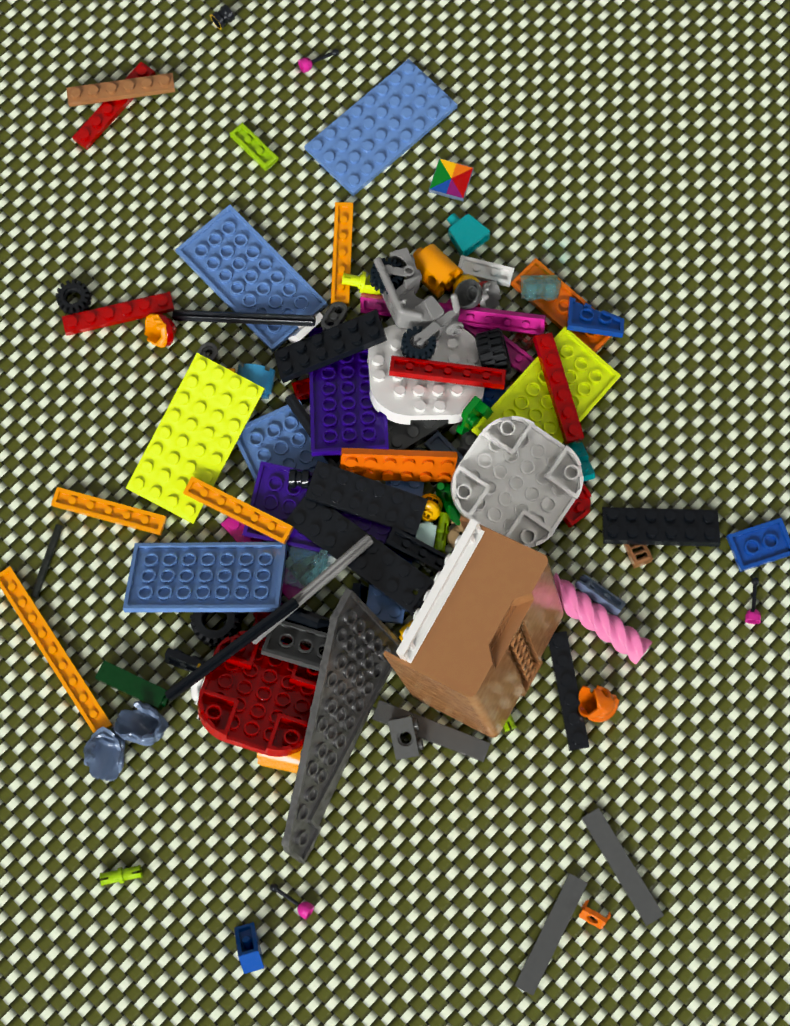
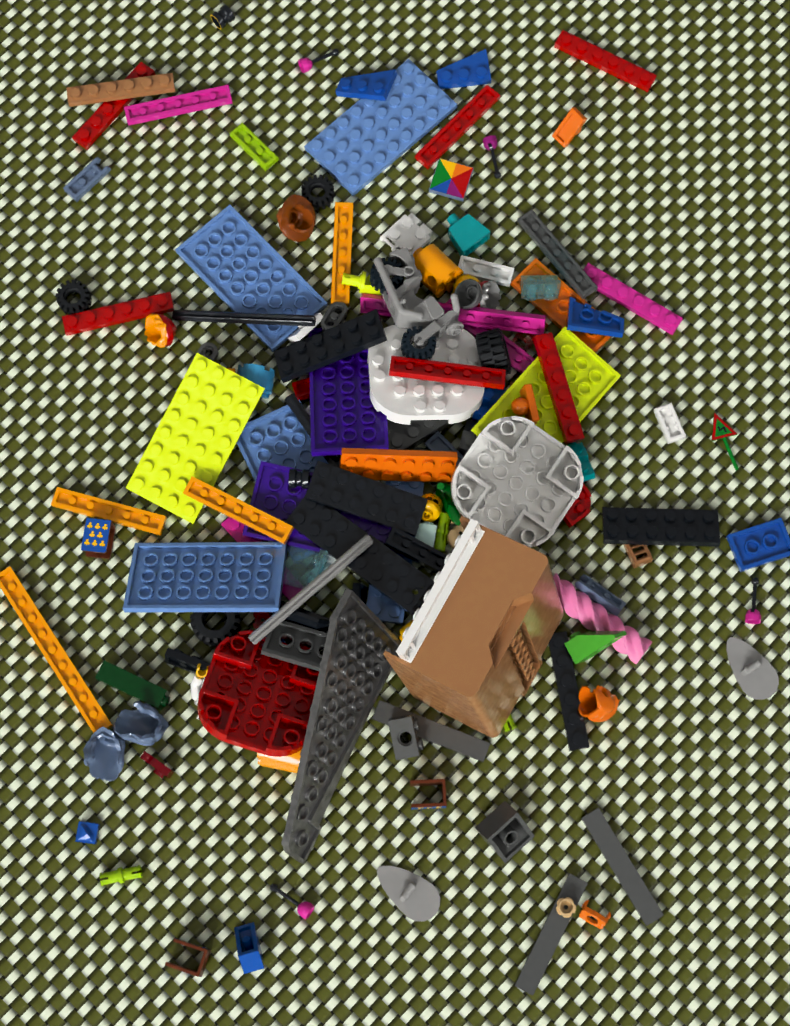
pearl dark grey bar [30,524,63,599] -> none
black axle [165,598,299,701] -> none
green plate [456,396,493,435] -> none
none -> sand blue hinge [63,157,111,202]
none -> blue tile [75,821,100,845]
none -> piece [81,518,116,559]
none -> dark pink plate [124,85,233,126]
none -> dark red plate [140,751,174,779]
none -> copper piece [165,938,211,977]
none -> dark orange hat [276,194,316,242]
none -> black tyre [301,175,335,211]
none -> blue wing [335,69,397,101]
none -> light grey shield [377,866,440,922]
none -> white plate [380,213,433,255]
none -> copper piece [410,779,447,810]
none -> red plate [415,85,500,169]
none -> blue wing [436,49,491,89]
none -> dark grey slope [475,801,535,863]
none -> hinge [483,135,501,179]
none -> orange tile [511,384,540,424]
none -> dark grey tile [517,209,598,300]
none -> orange tile [552,107,587,148]
none -> red plate [554,30,657,92]
none -> tan plate [556,897,576,918]
none -> bright green slope [564,631,627,665]
none -> dark pink plate [583,263,683,335]
none -> white plate [653,402,686,444]
none -> piece [711,413,739,470]
none -> light grey shield [726,637,779,700]

